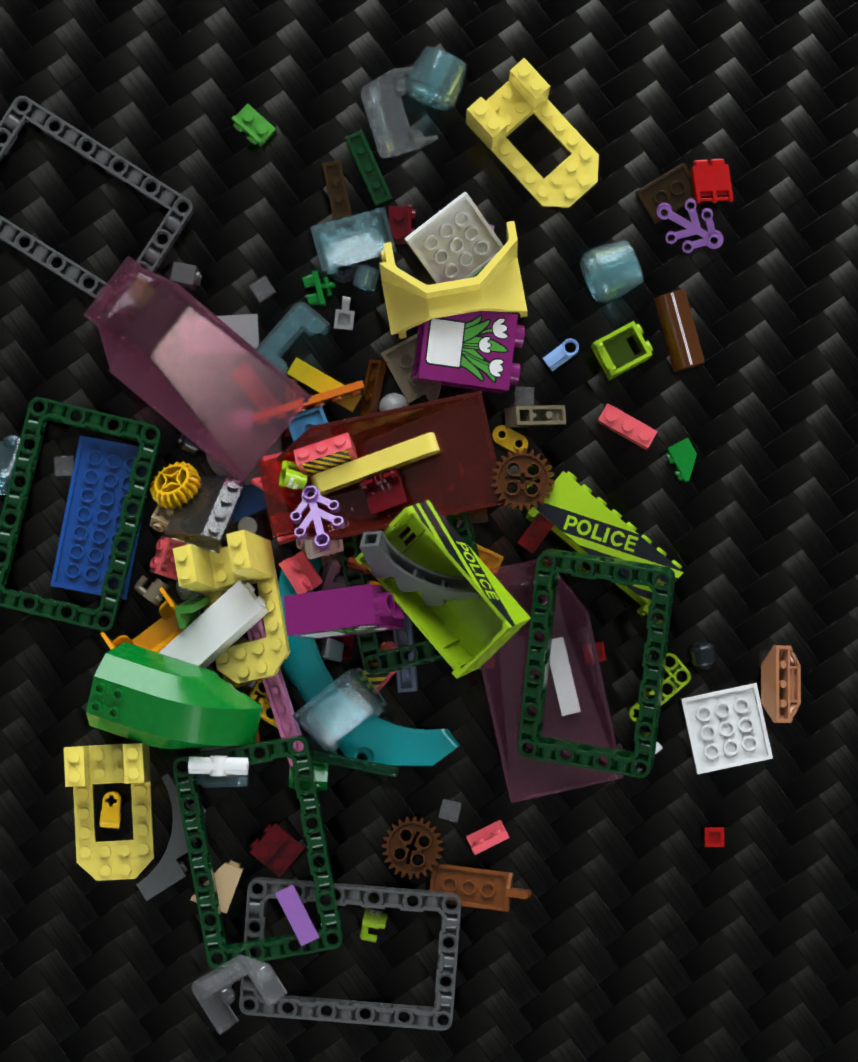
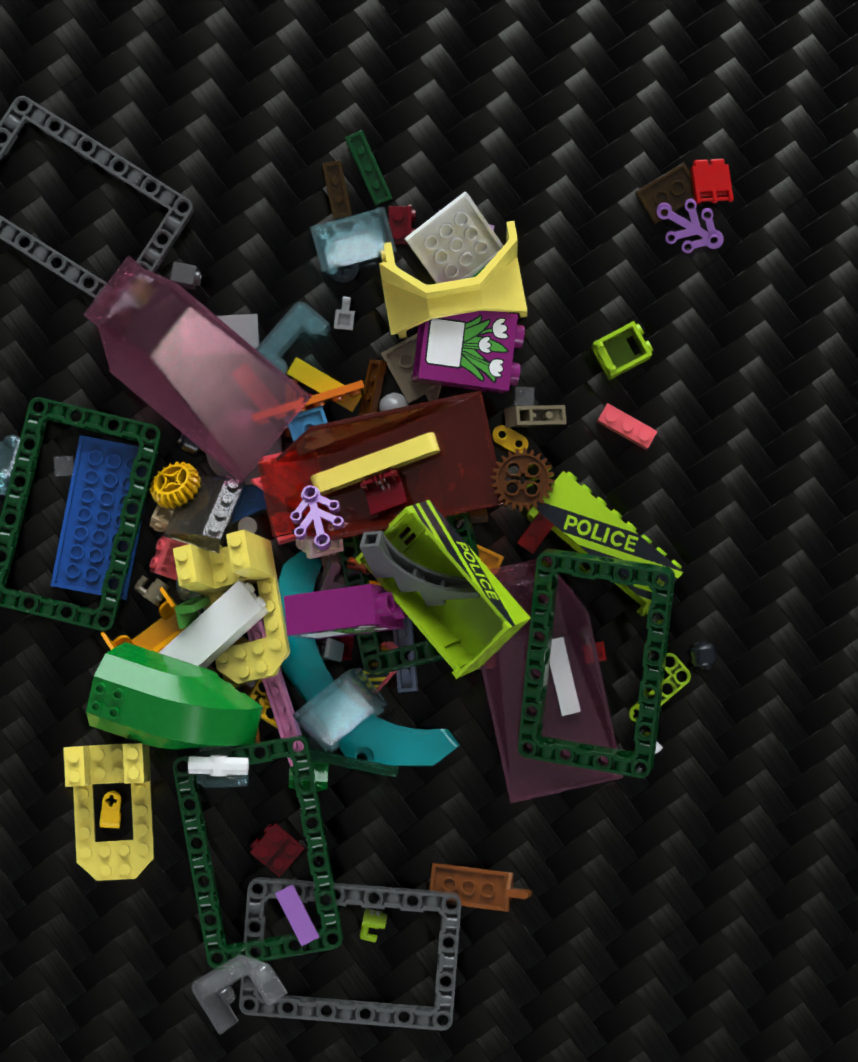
dark grey arch [136,773,207,901] -> none
tan slope [190,860,244,914] -> none
bright green bracket [232,103,276,146] -> none
clear tile [249,276,276,302] -> none
lime piece [279,460,307,490] -> none
coral bracket [279,551,323,594] -> none
coral brick [293,432,358,477] -> none
green hips [303,270,336,307] -> none
clear light blue piece [353,265,380,291] -> none
clear windscreen [361,66,438,158] -> none
reddish brown gear [382,816,445,880] -> none
clear light blue piece [405,46,467,111] -> none
clear tile [439,799,462,822] -> none
light yellow bracket [466,58,599,208] -> none
coral bracket [467,820,509,855] -> none
light blue piece [543,338,579,372] -> none
clear light blue piece [580,240,643,303] -> none
reddish brown brick [654,289,705,372] -> none
green slope [665,437,697,483] -> none
white plate [681,683,773,774] -> none
red plate [704,827,724,847] -> none
nougat wedge [761,645,801,723] -> none

